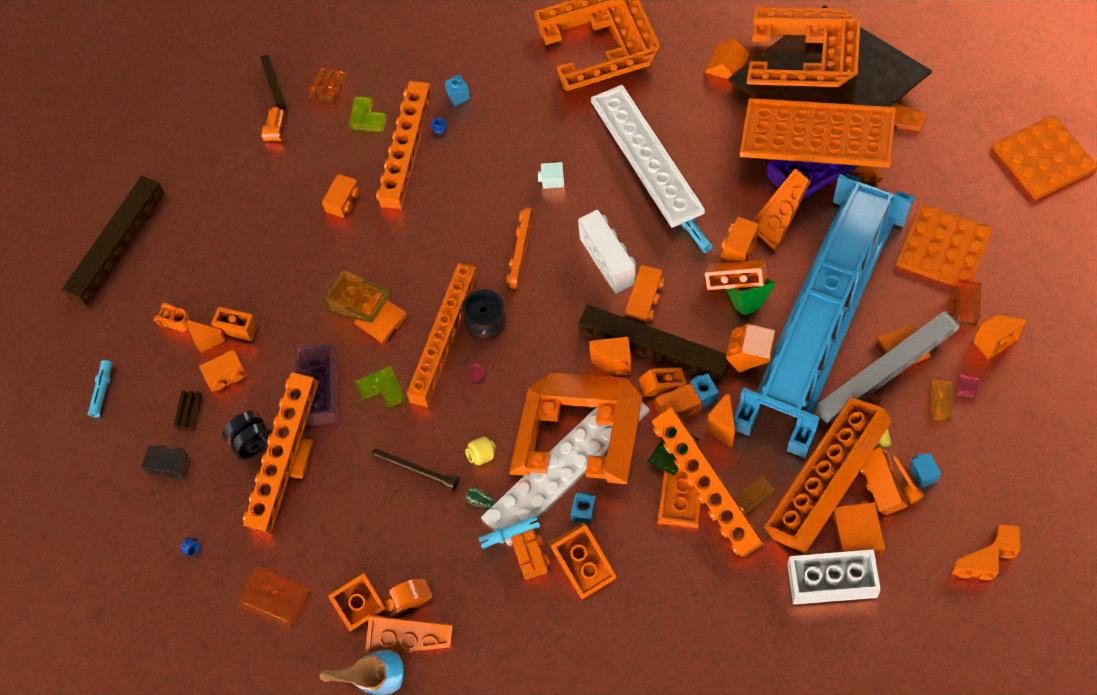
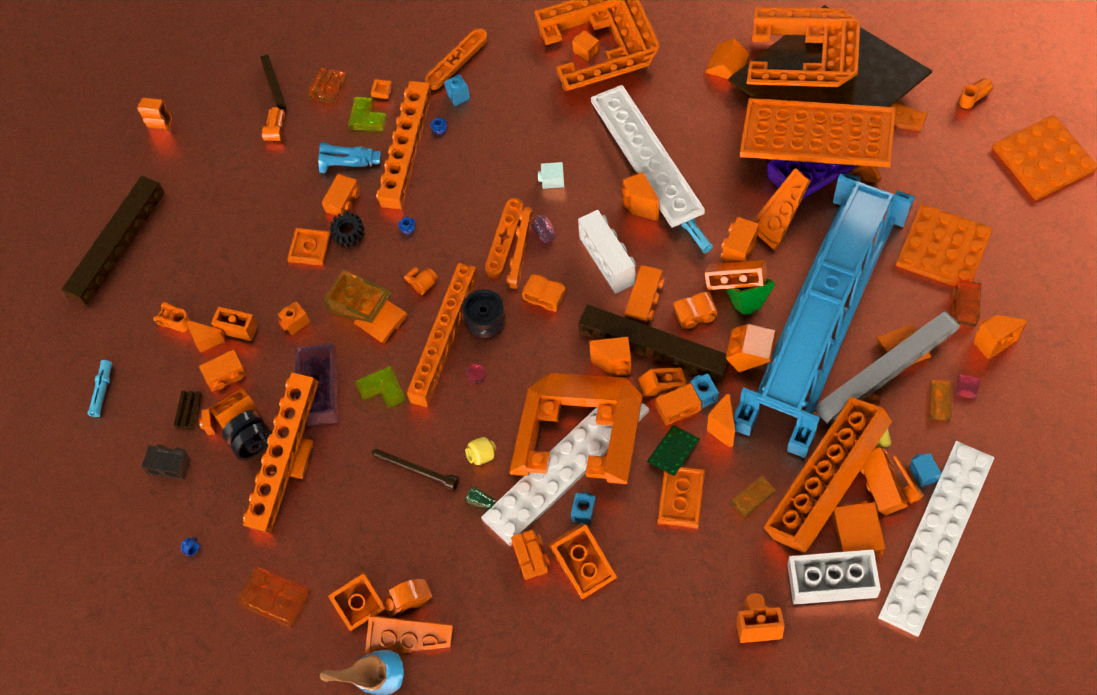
medium azure pin [478,515,540,549] -> none
orange brick [652,407,765,557] -> none
orange arch [952,524,1020,580] -> none
none -> orange brick [138,97,172,130]
none -> orange plate [199,409,216,435]
none -> orange slope [209,387,261,429]
none -> orange brick [278,301,310,335]
none -> orange tile [287,228,332,266]
none -> dark azure piece [319,142,381,173]
none -> black tyre [330,212,365,247]
none -> orange plate [371,79,392,99]
none -> blue plate [398,217,416,234]
none -> orange piece [404,267,438,295]
none -> orange piece [425,28,488,90]
none -> orange piece [485,198,524,278]
none -> orange brick [522,274,566,312]
none -> brick [531,215,556,243]
none -> orange brick [572,30,600,62]
none -> orange slope [621,172,659,221]
none -> orange brick [673,292,717,329]
none -> orange brick [736,593,785,643]
none -> white plate [878,441,995,636]
none -> orange piece [958,78,994,109]

